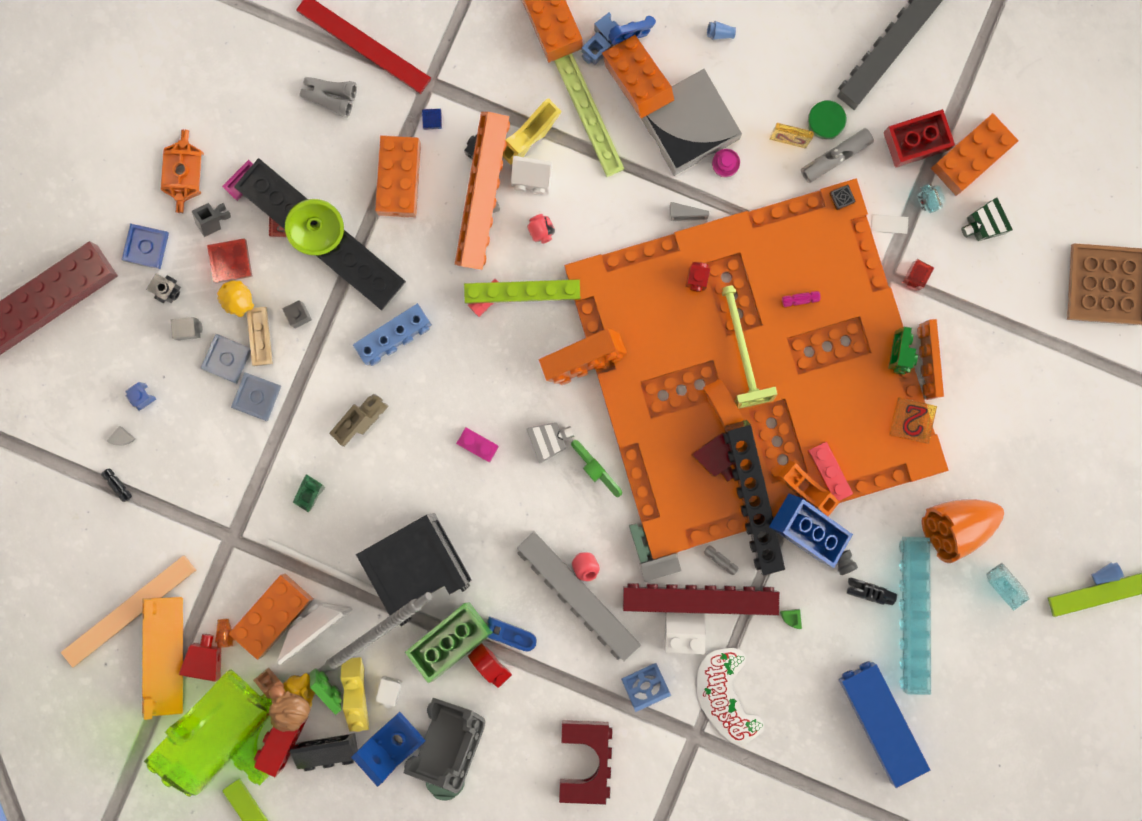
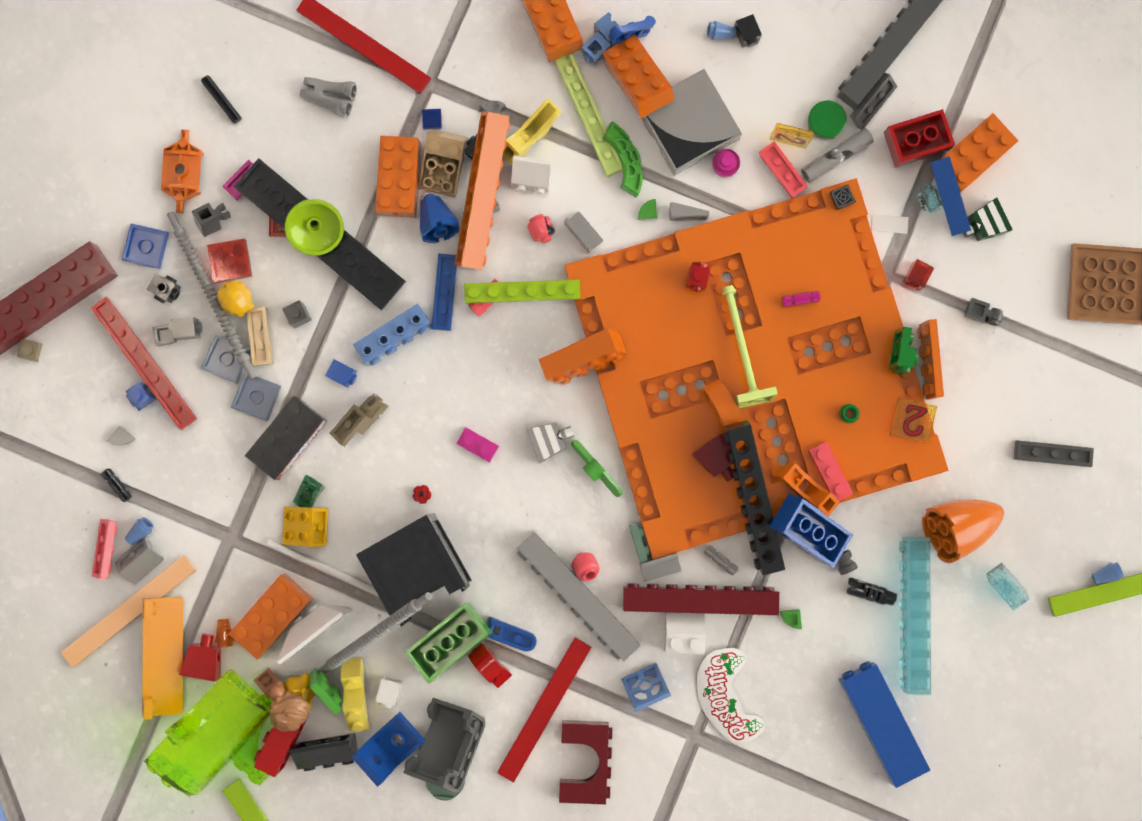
none -> dark tan plate [16,339,42,362]
none -> plate [91,297,197,430]
none -> coral plate [92,519,117,579]
none -> light grey panel [115,537,164,585]
none -> medium blue cone [125,517,154,545]
none -> plate [152,323,177,347]
none -> light grey hose [167,211,257,380]
none -> black axle [201,75,242,124]
none -> black brick [245,396,327,480]
none -> yellow bracket [282,506,328,547]
none -> blue brick [325,359,357,388]
none -> red plate [412,485,431,504]
none -> tan slope [418,129,468,197]
none -> blue cone [420,194,459,244]
none -> blue tile [431,253,457,331]
none -> light grey tile [479,101,506,114]
none -> red tile [497,637,592,783]
none -> light grey panel [564,211,603,253]
none -> bright green tile [603,121,643,198]
none -> bright green tile [638,199,657,220]
none -> black brick [734,14,762,48]
none -> coral plate [758,141,808,199]
none -> green plate [839,404,859,423]
none -> dark grey plate [850,73,898,130]
none -> blue tile [930,156,971,236]
none -> dark grey plate [964,297,1004,326]
none -> dark grey tile [1014,440,1094,467]

